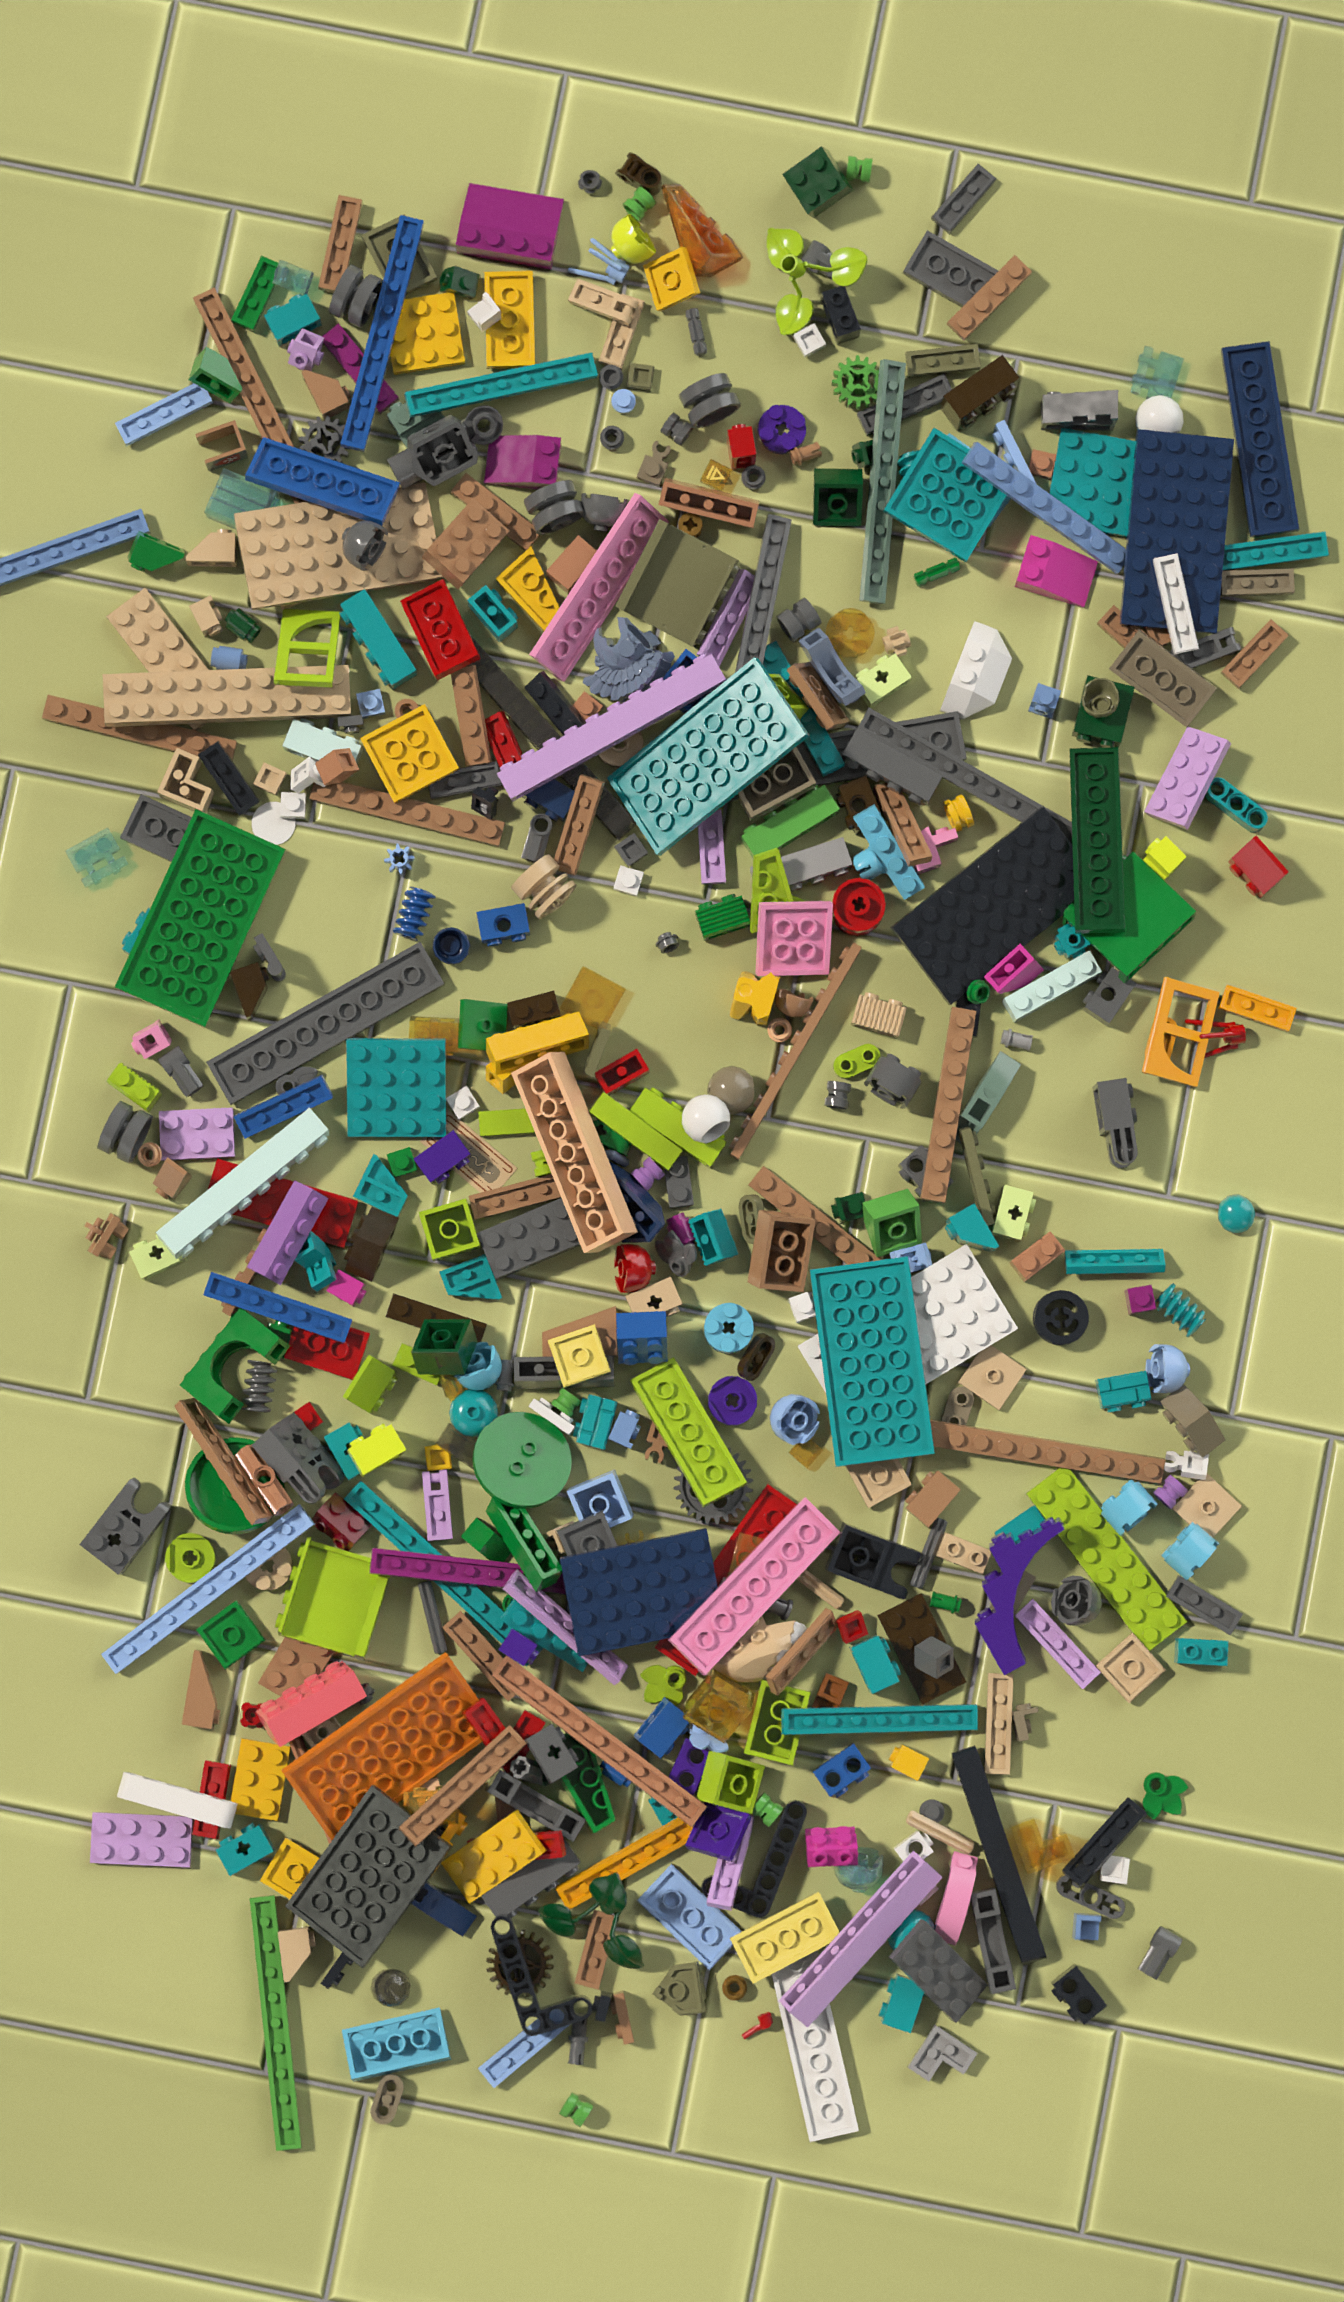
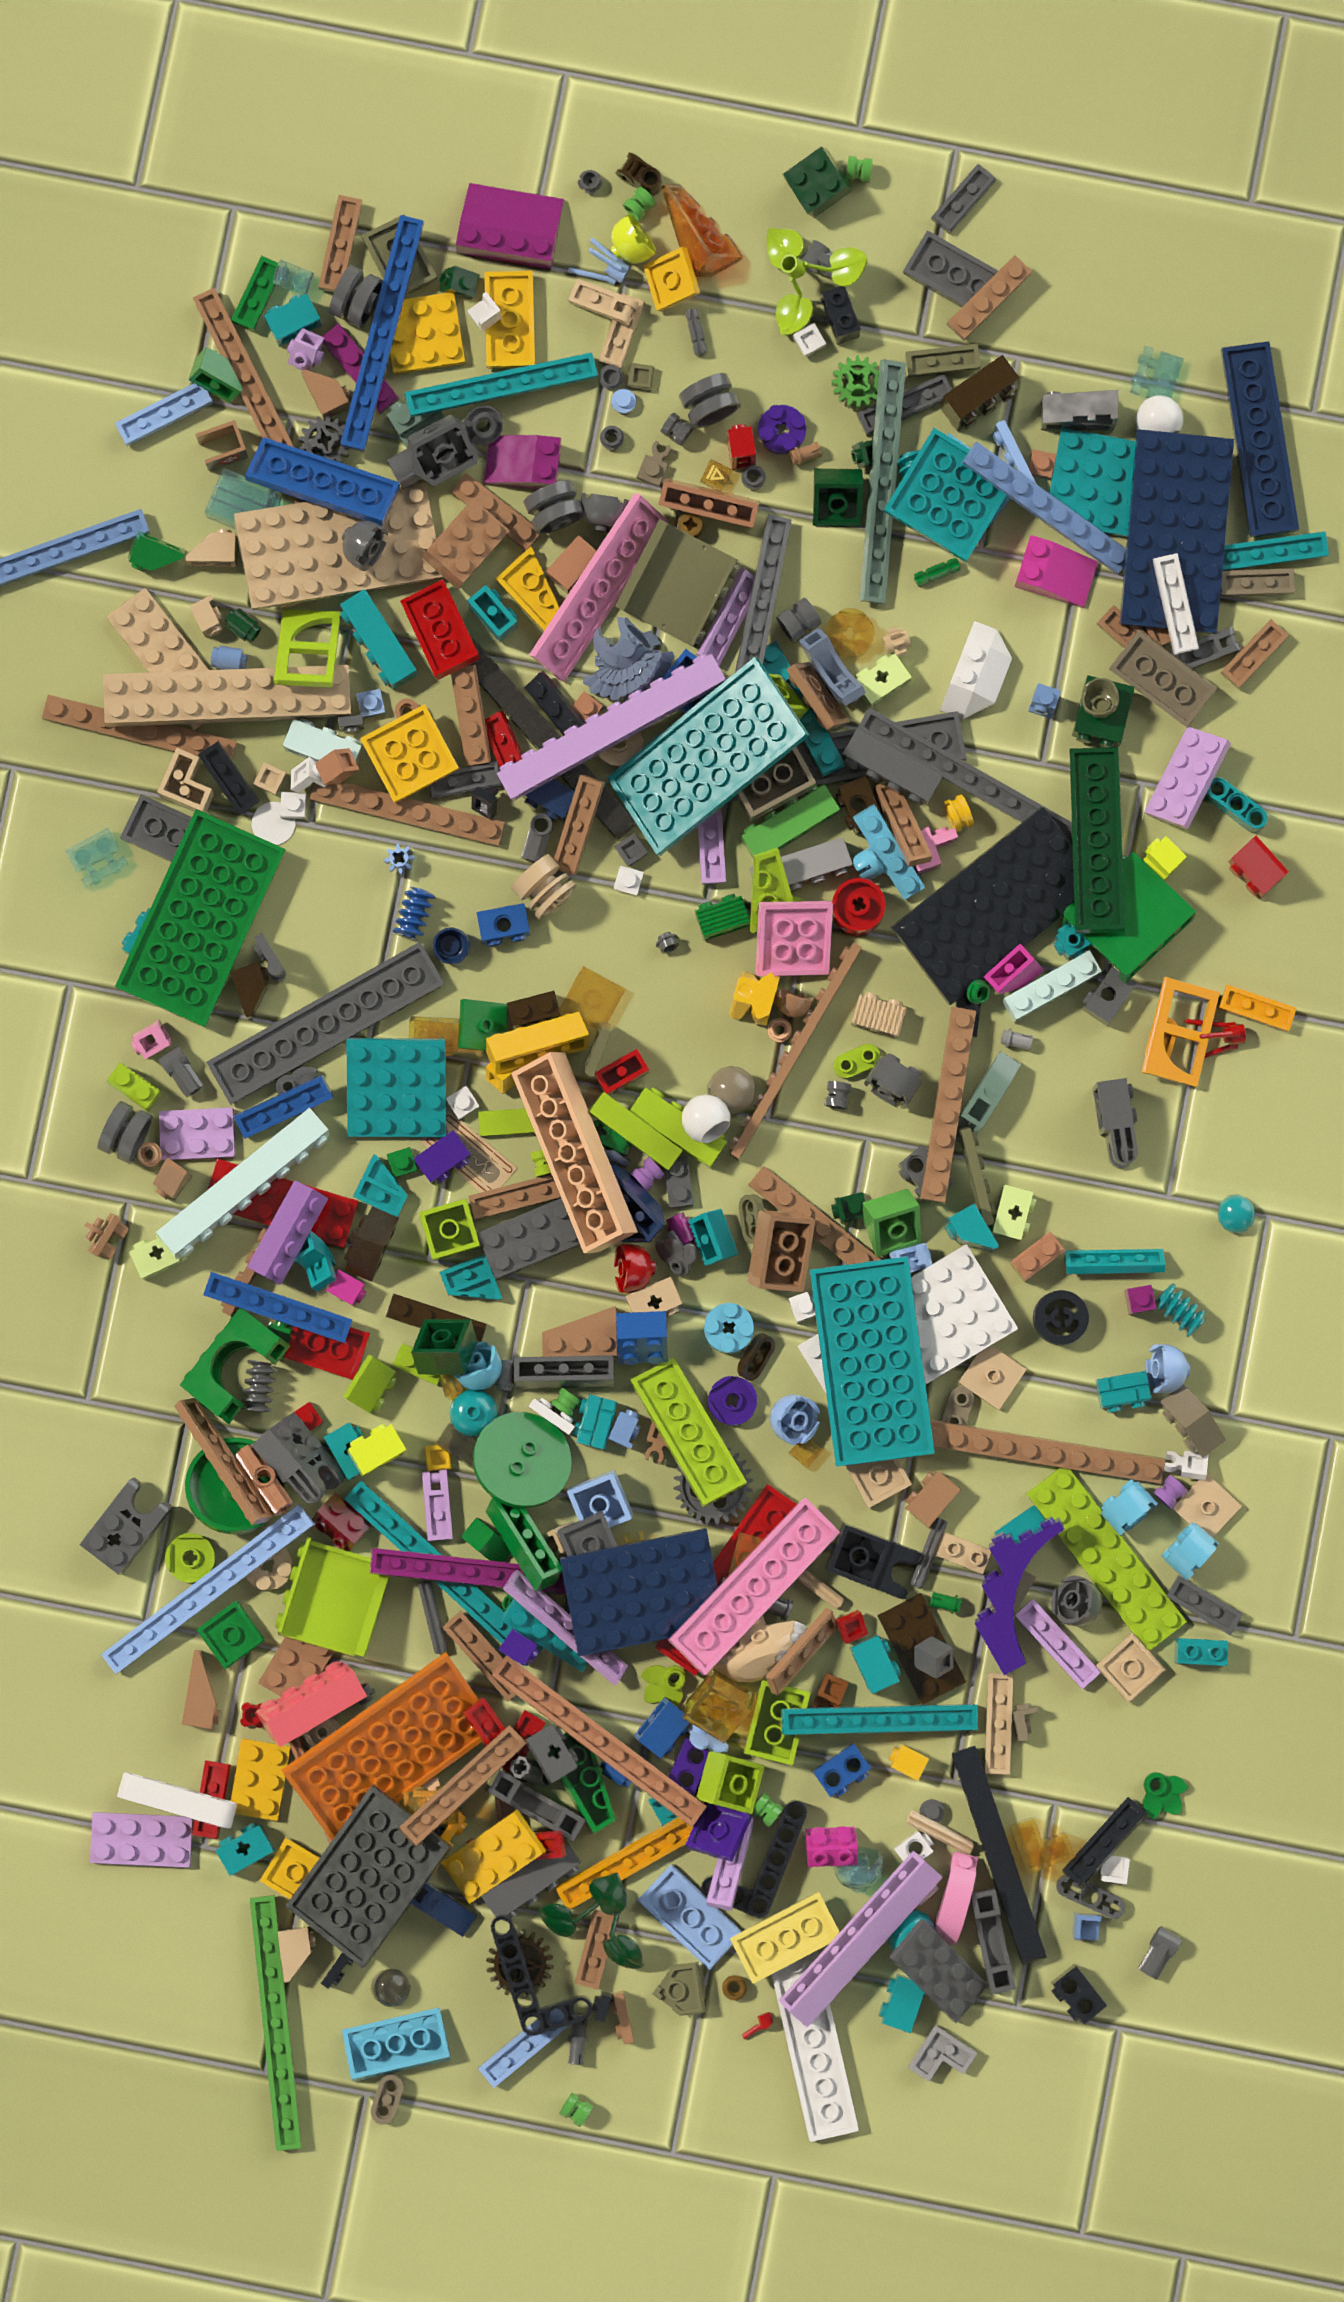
light yellow tile [548,1324,611,1388] -> none

